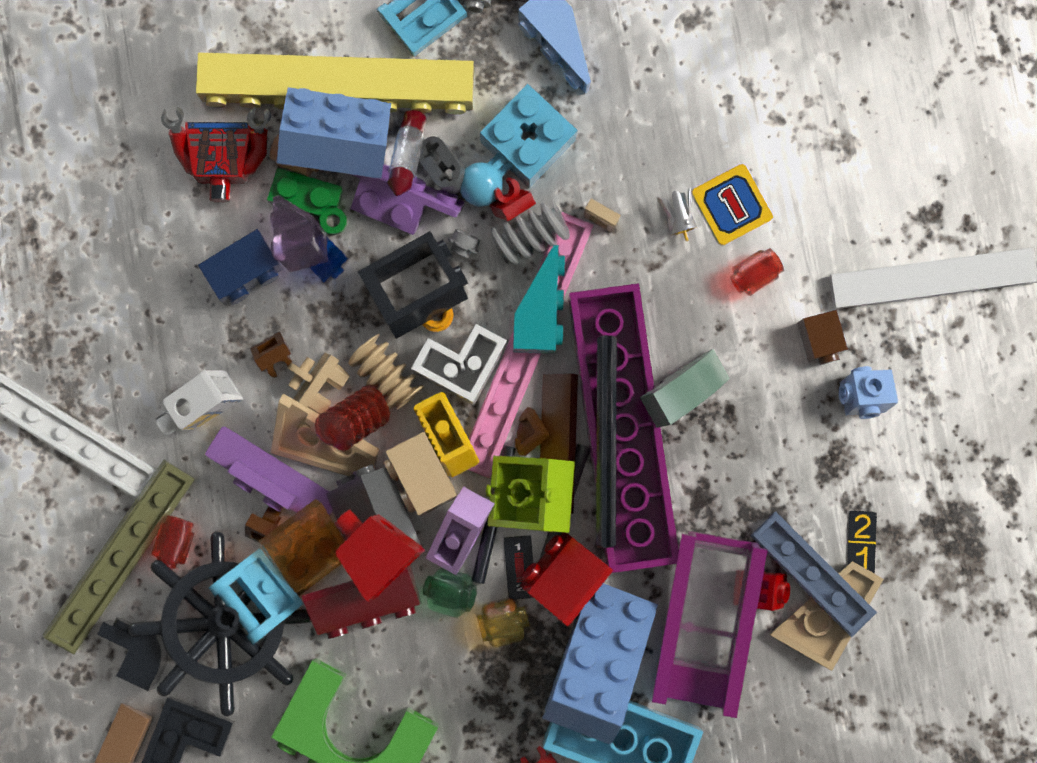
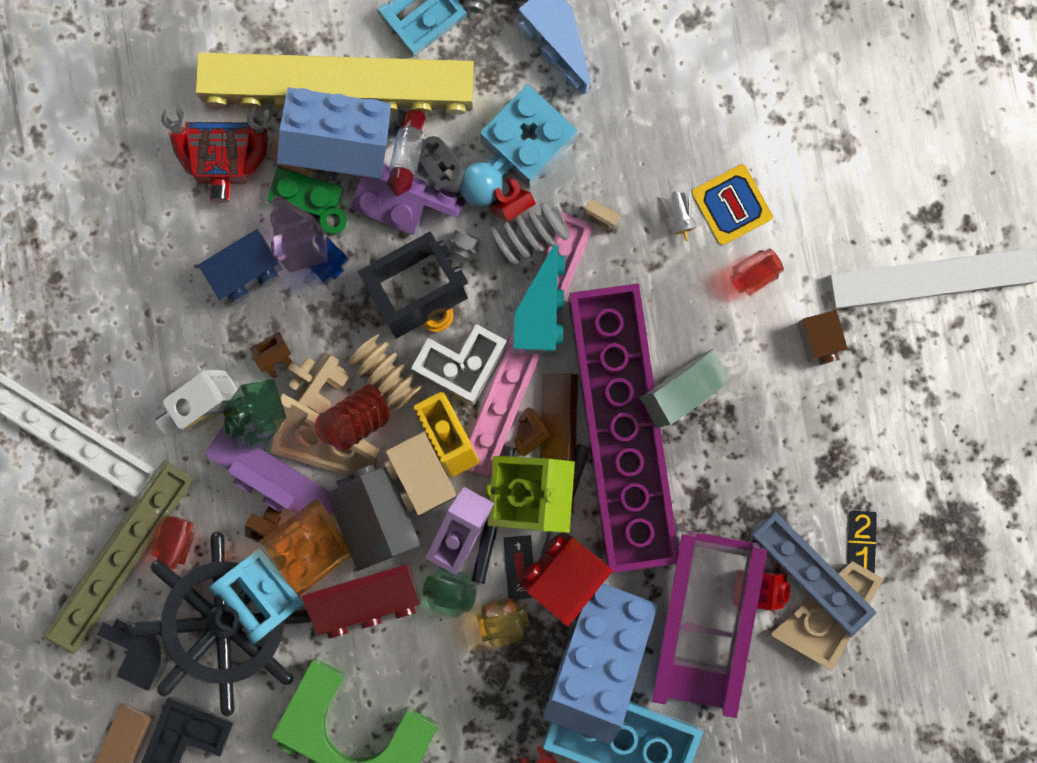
red torso [334,510,425,602] -> none
black axle [596,335,617,548] -> none
light blue brick [839,366,898,419] -> none
none -> clear green brick [223,379,287,451]

